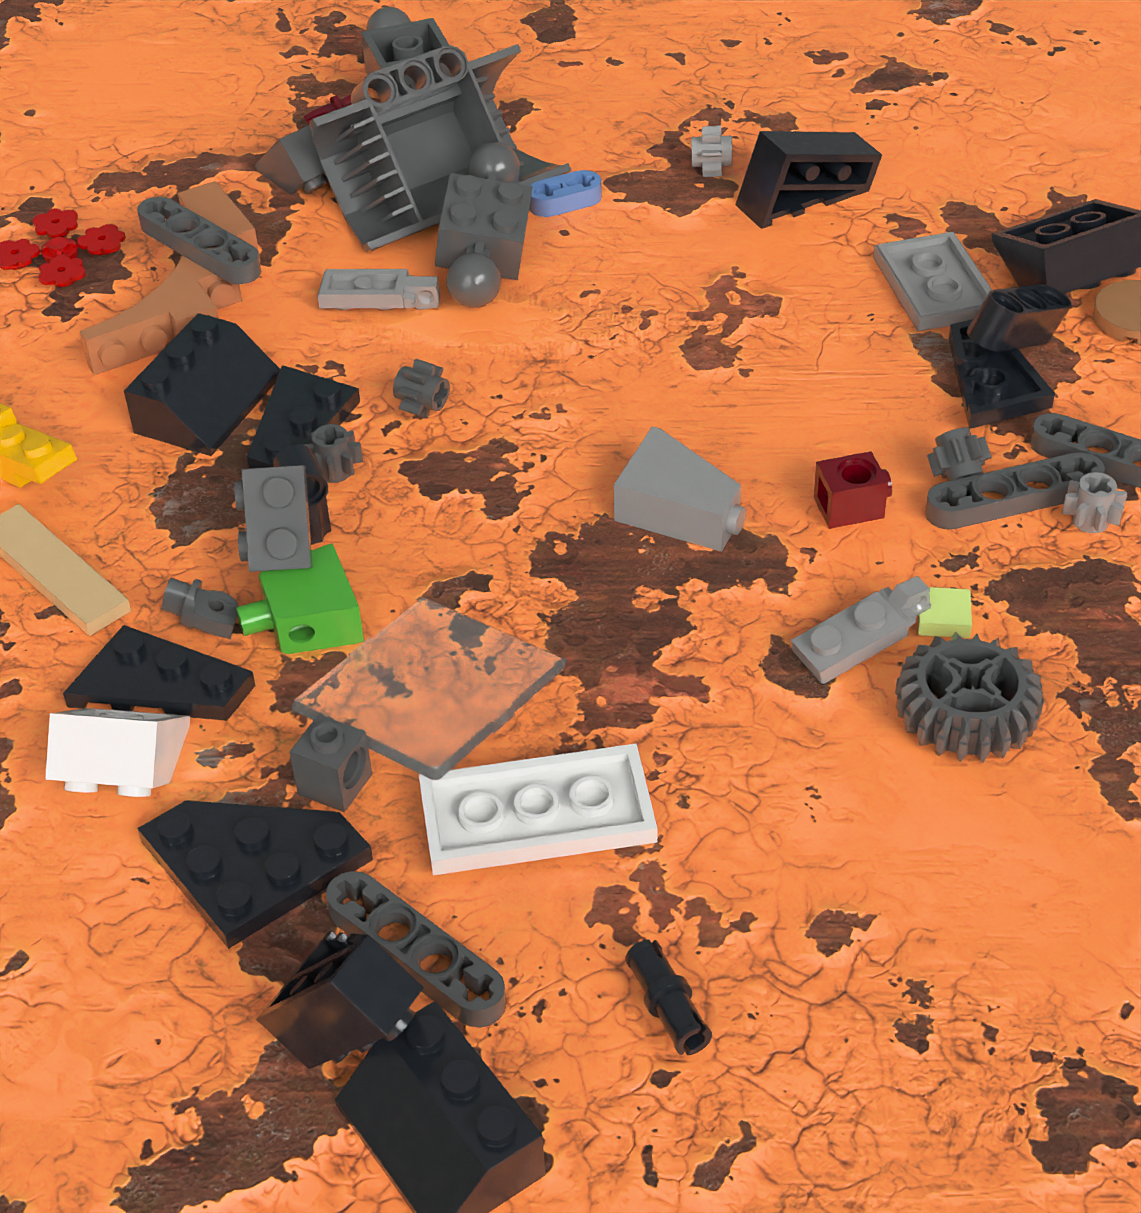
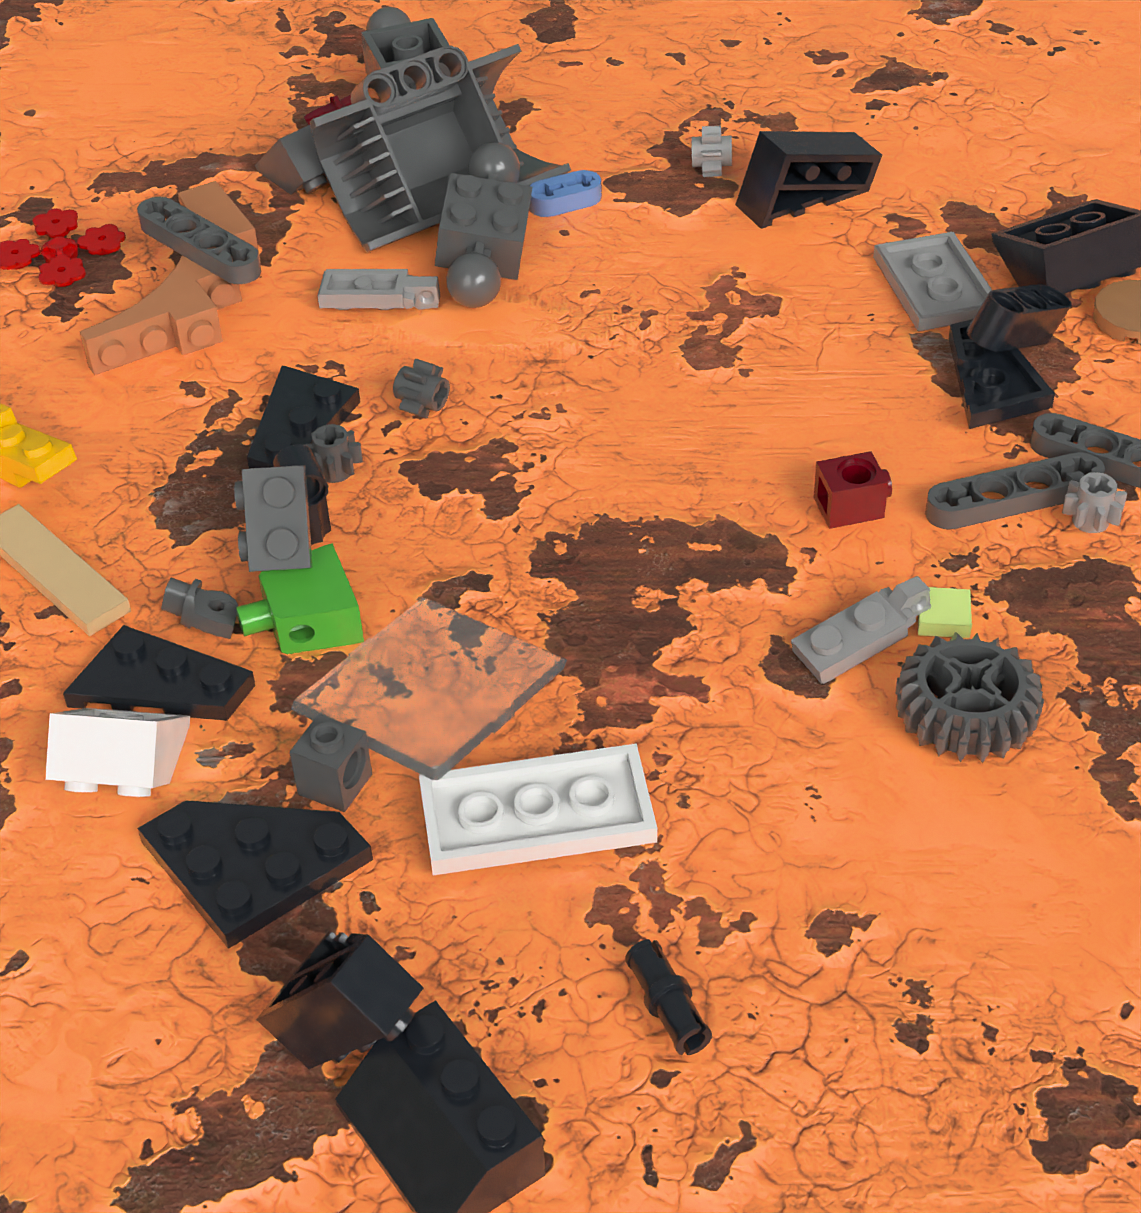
black slope [124,313,280,456] -> none
dark grey beam [326,871,506,1028] -> none
light grey slope [614,427,746,552] -> none
dark grey gear [927,427,992,481] -> none

